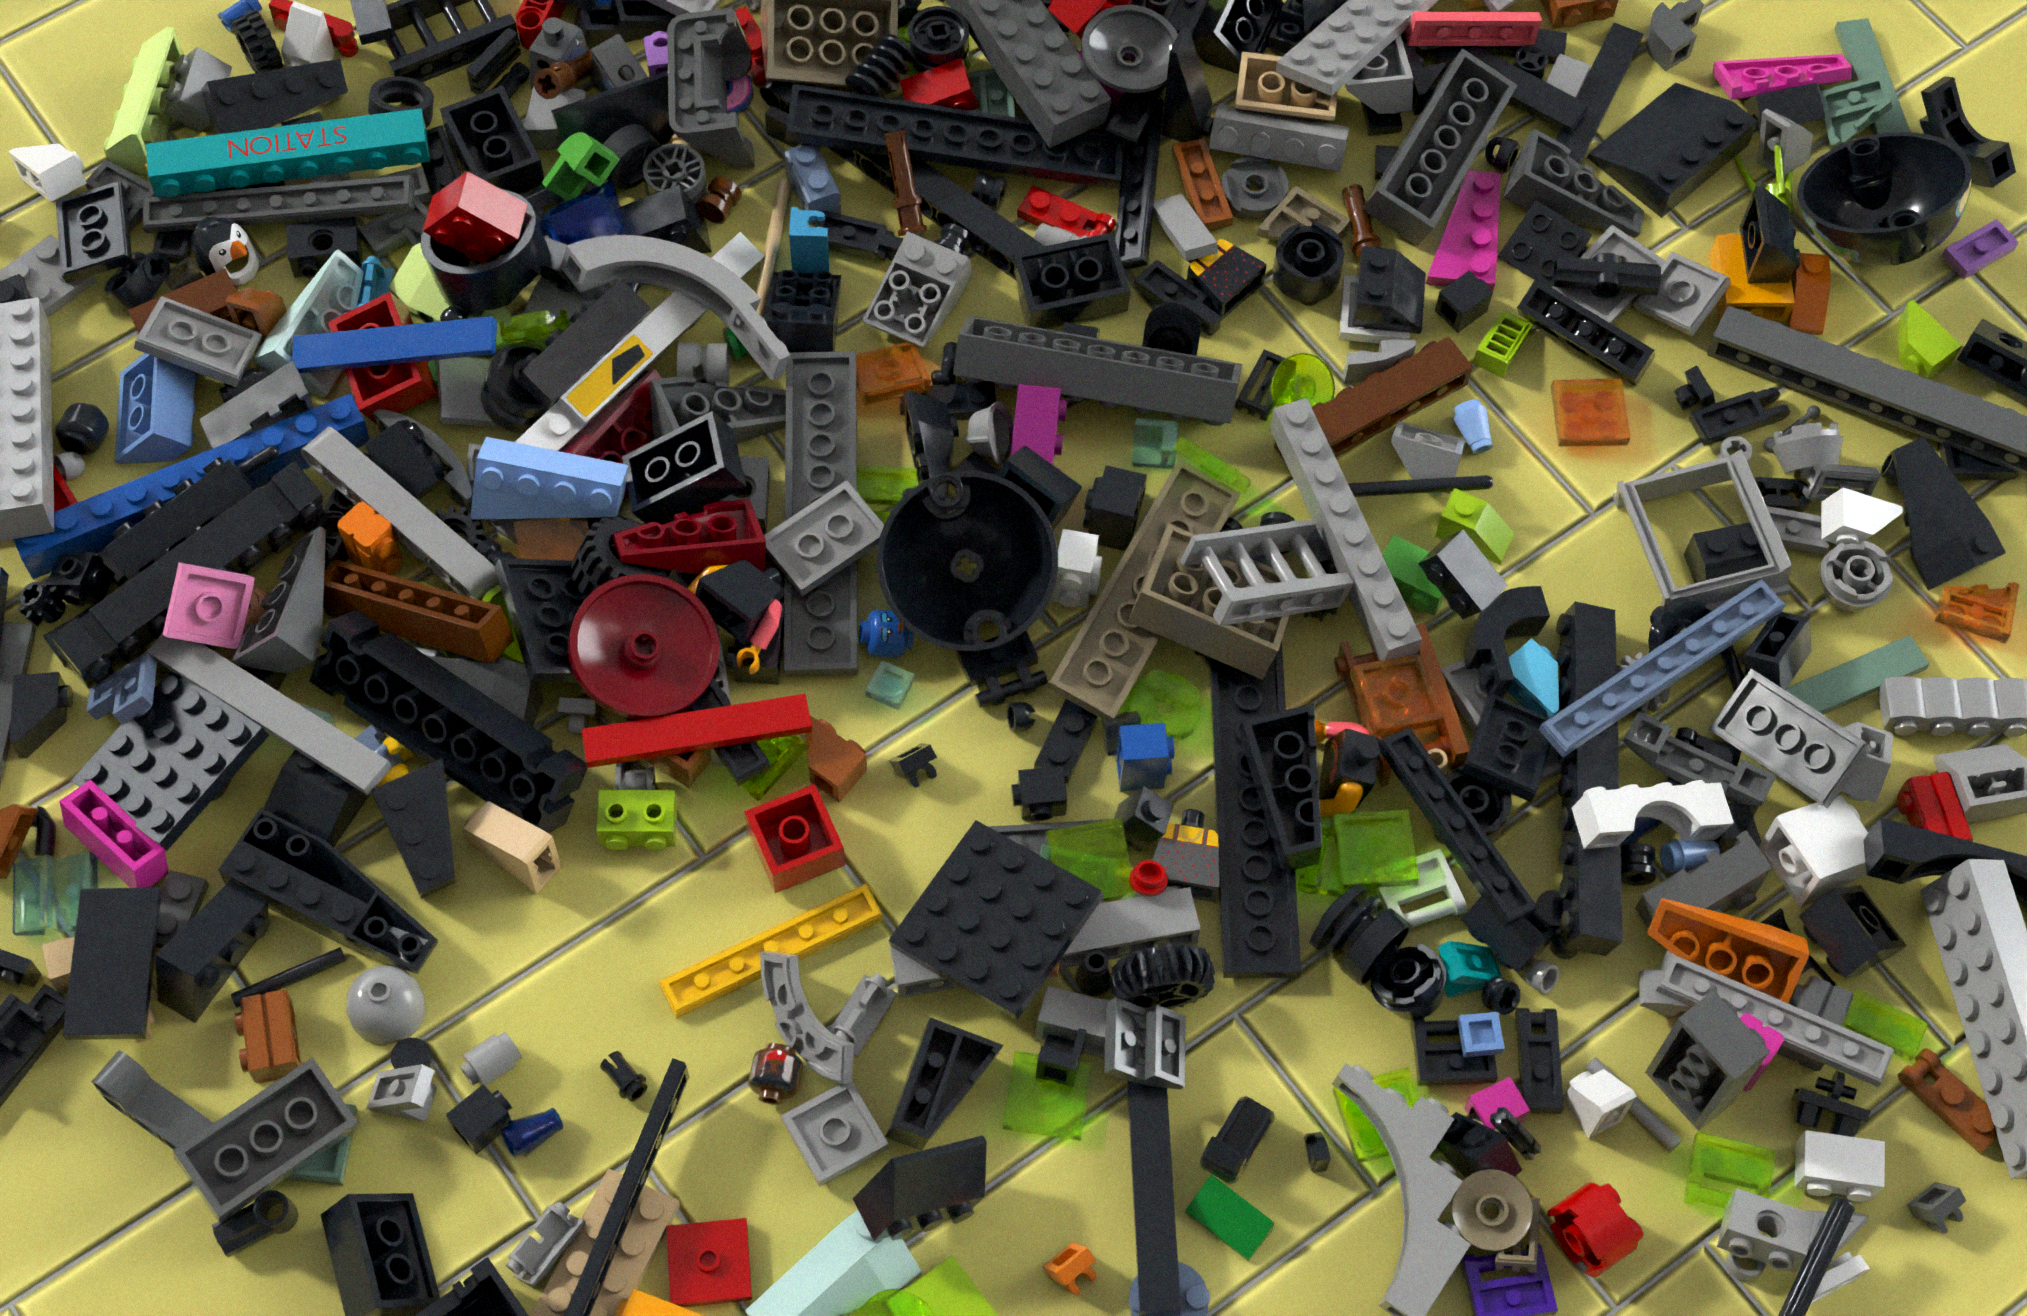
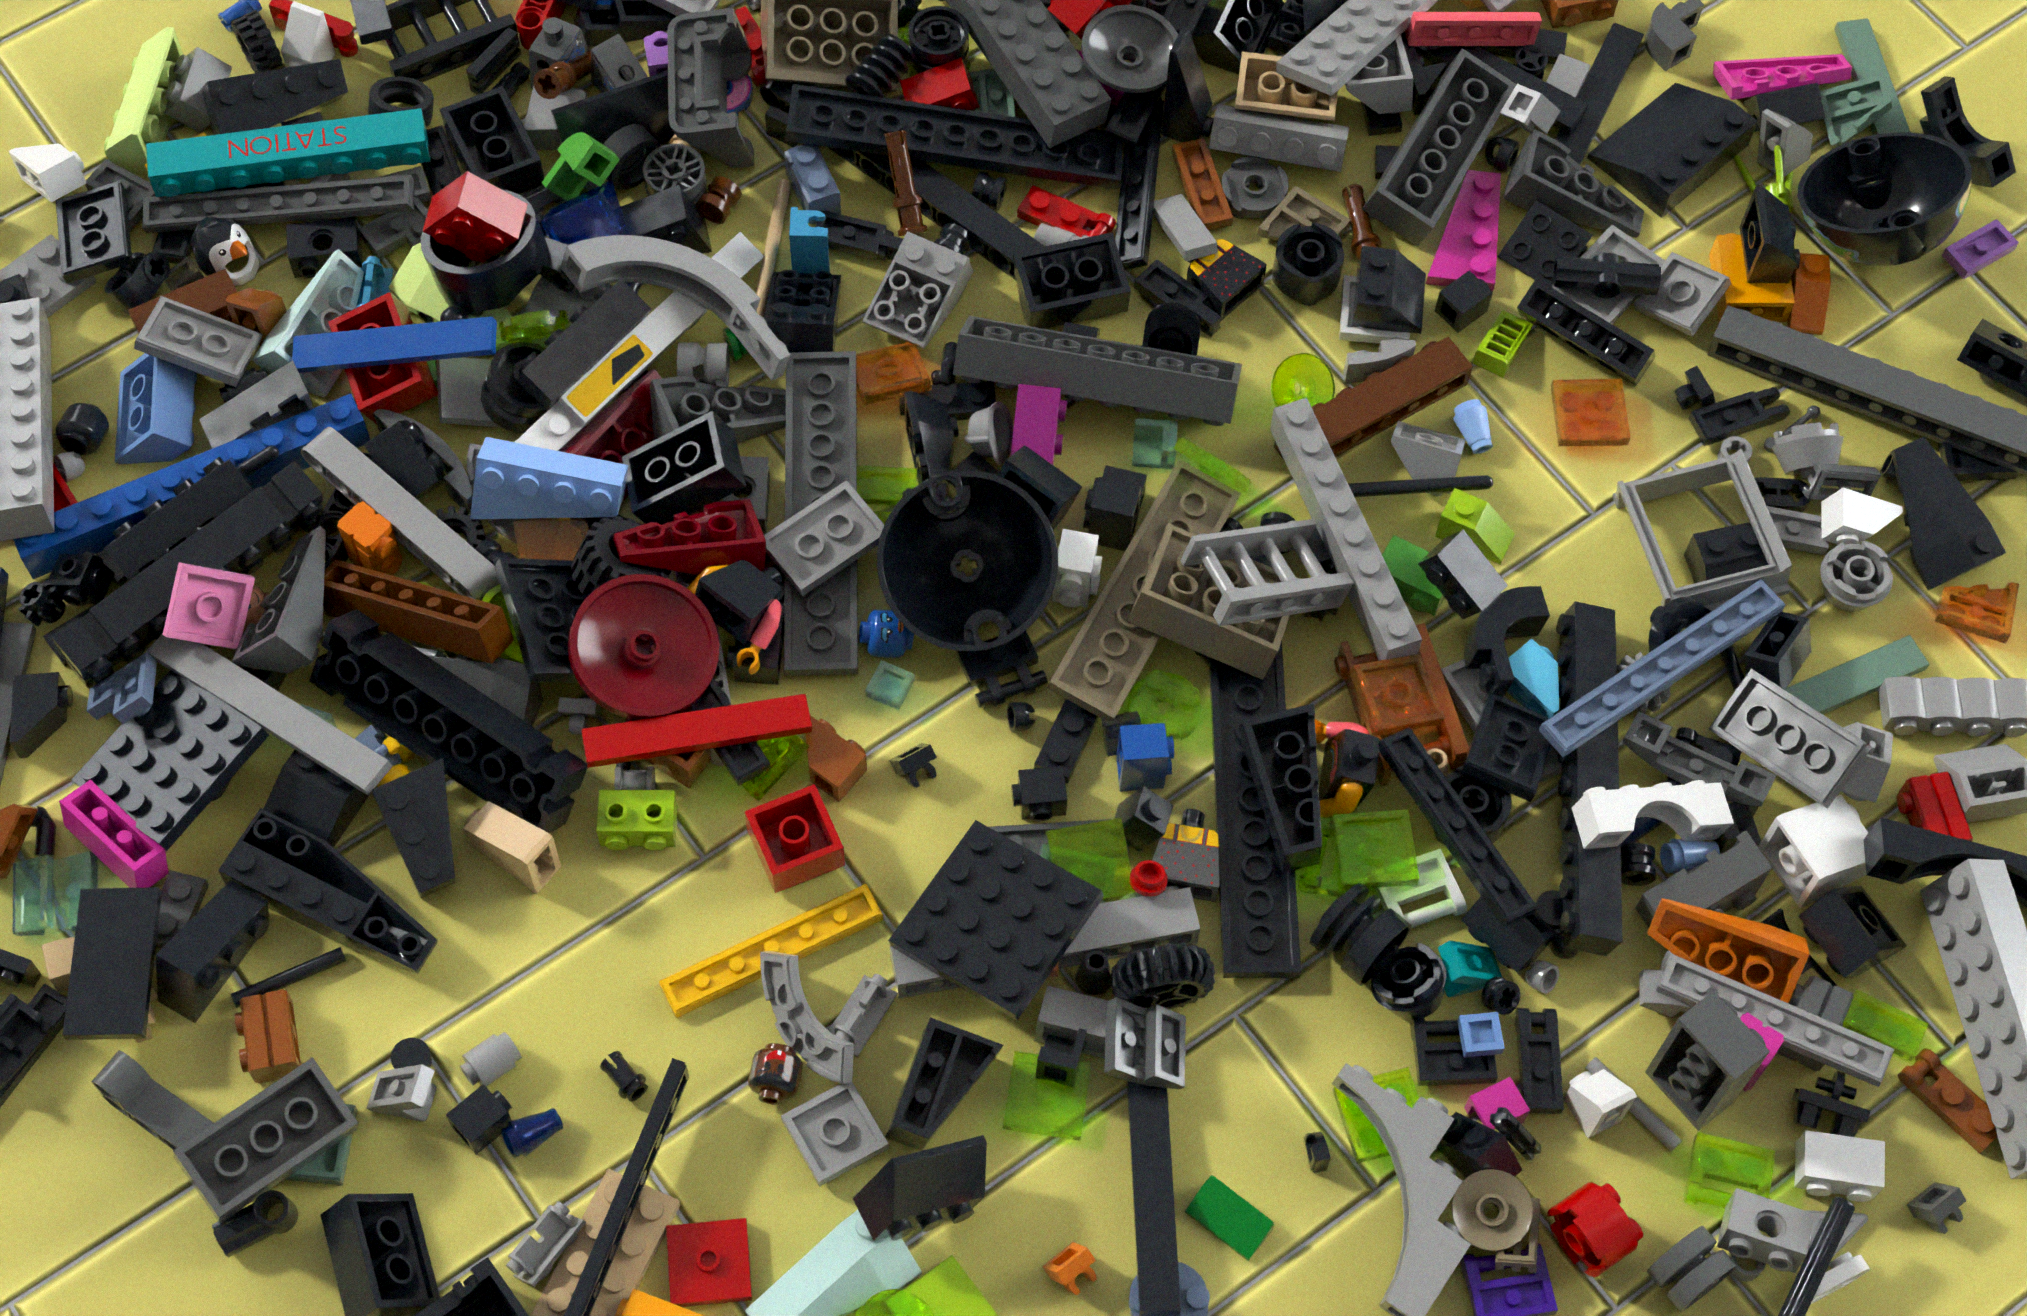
light grey cylinder [346,965,426,1045] -> none
black animal [1200,1096,1275,1185] -> none
black tile [1235,349,1295,421] -> none
lime slope [1898,299,1962,380] -> none
none -> light grey brick [1500,84,1560,134]
none -> dark grey wheel [1647,1226,1737,1312]

